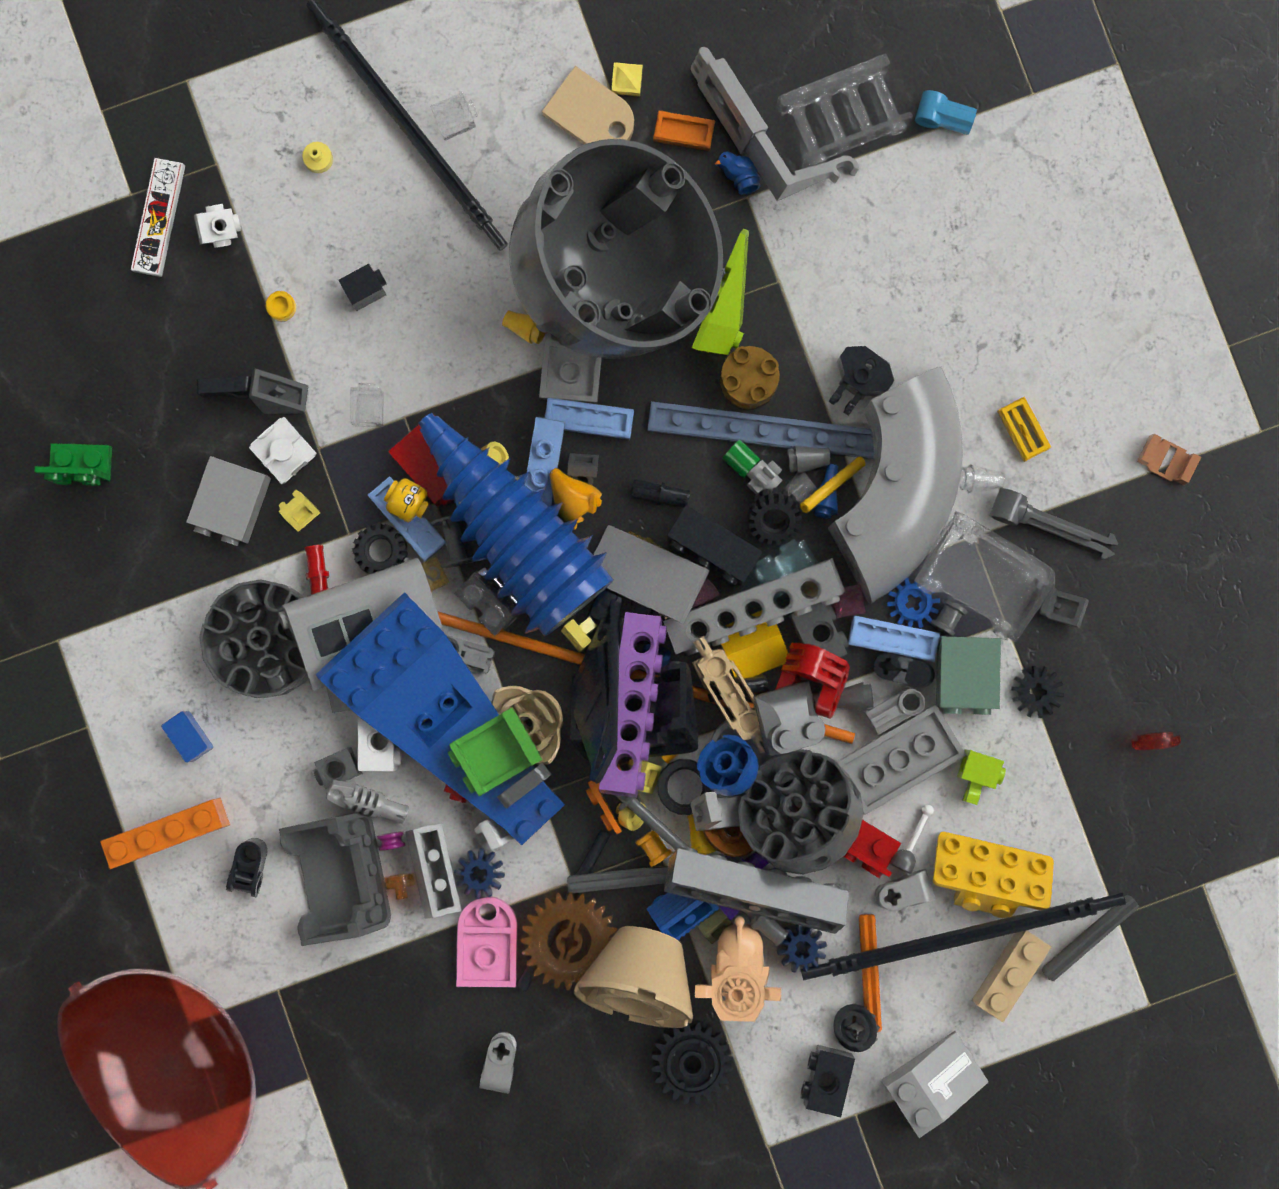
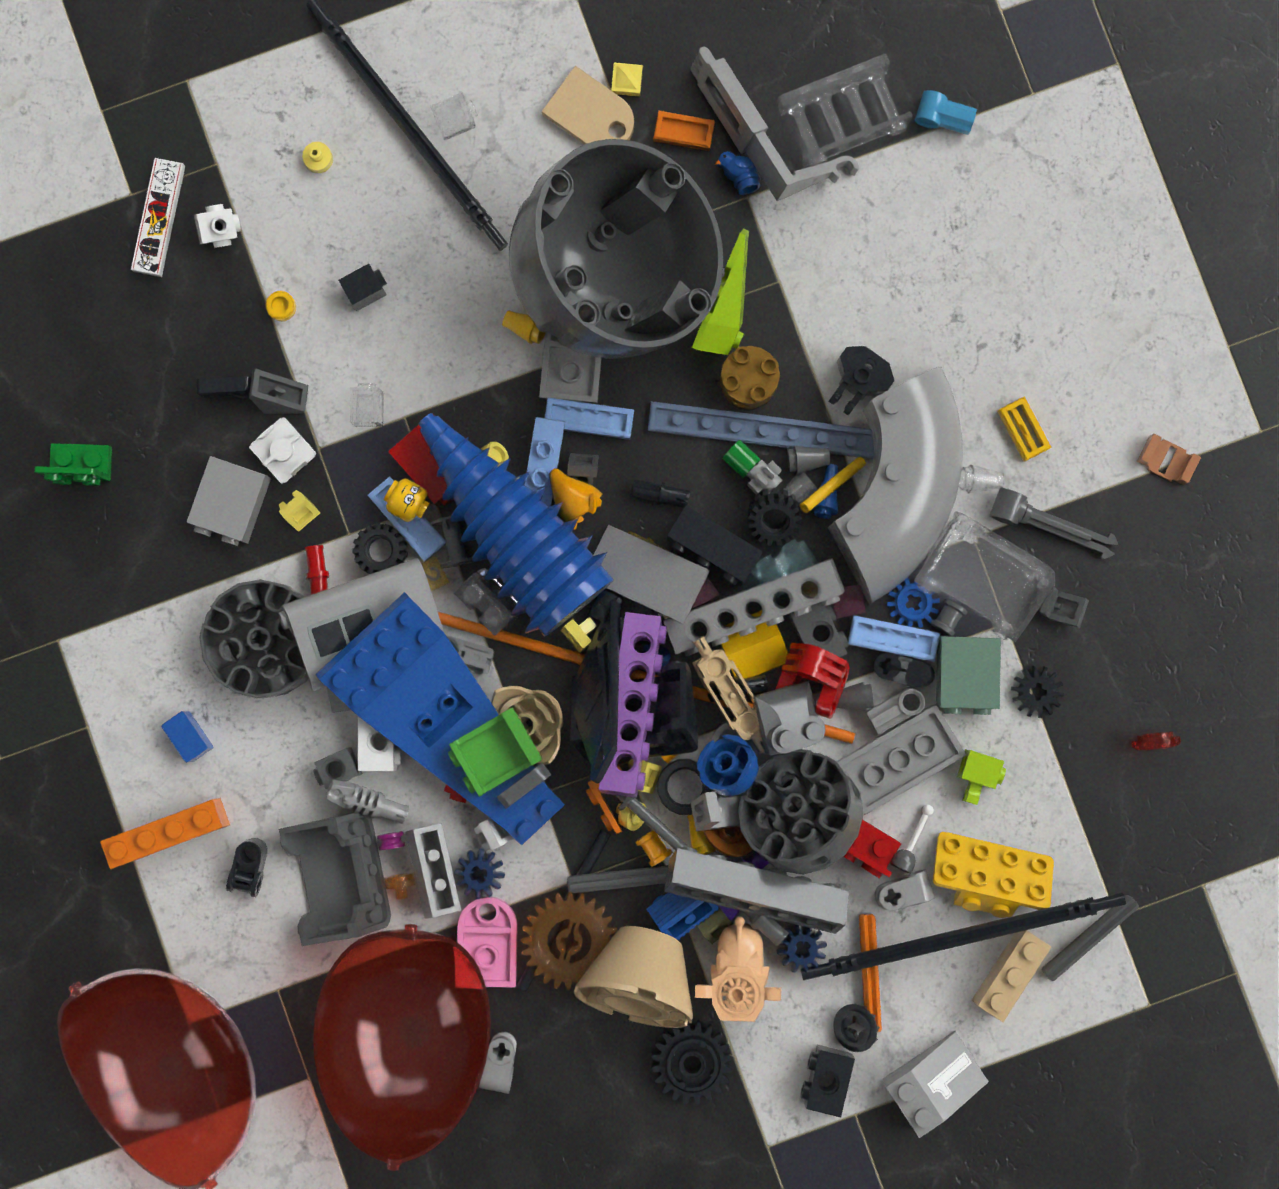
none -> clear red windscreen [313,924,491,1171]

